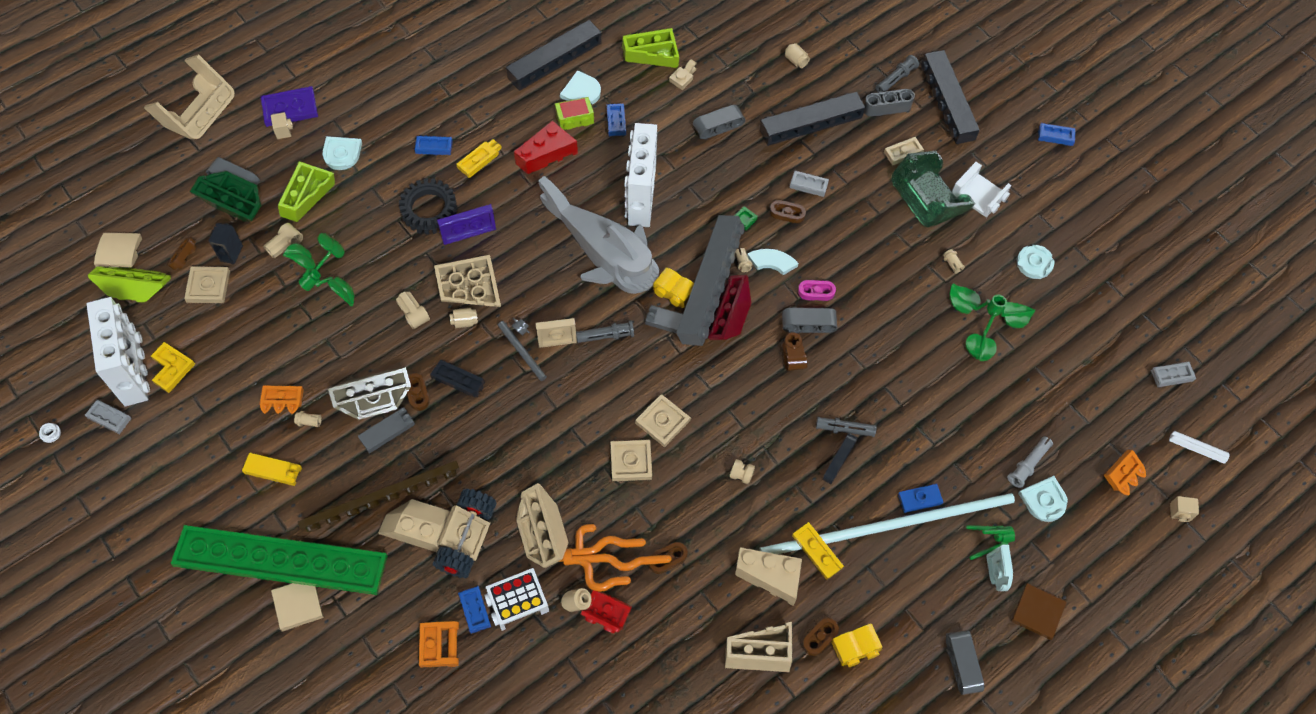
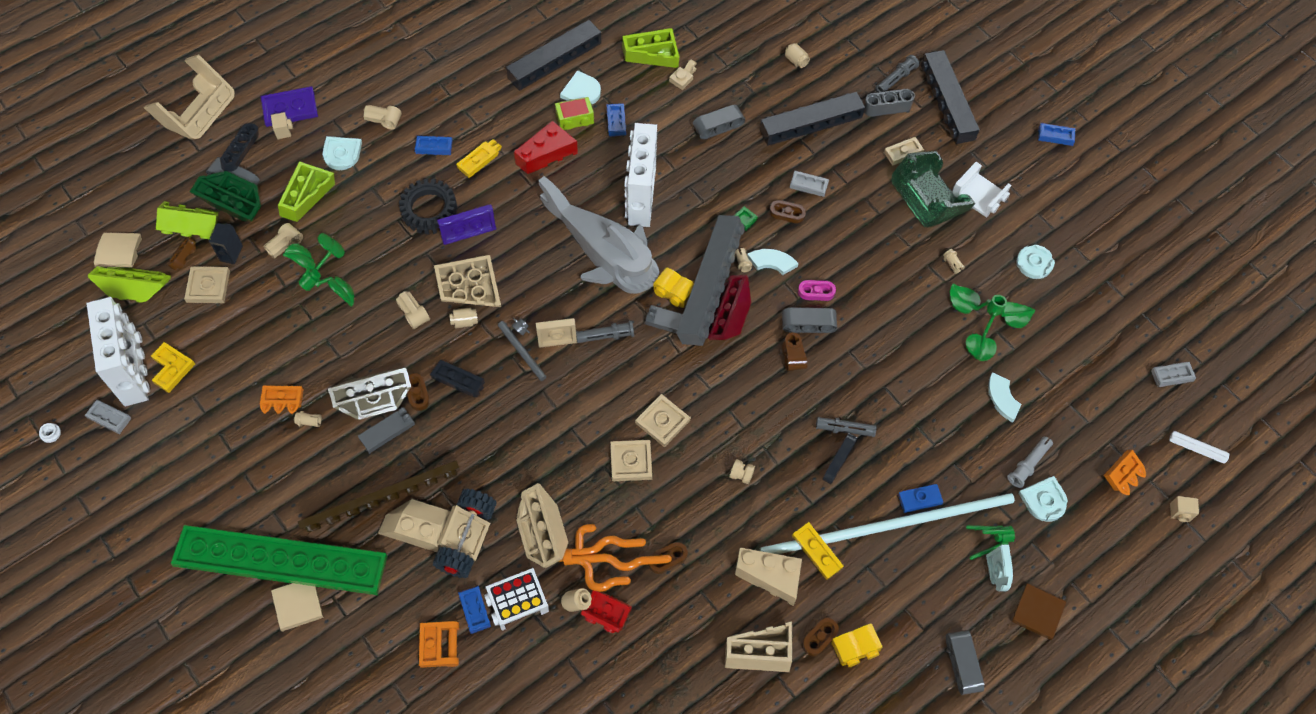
yellow hinge [242,453,302,486] -> none
none -> lime wedge [156,201,219,239]
none -> black beam [220,123,259,172]
none -> tan piece [363,105,402,130]
none -> light aqua tile [988,372,1021,422]

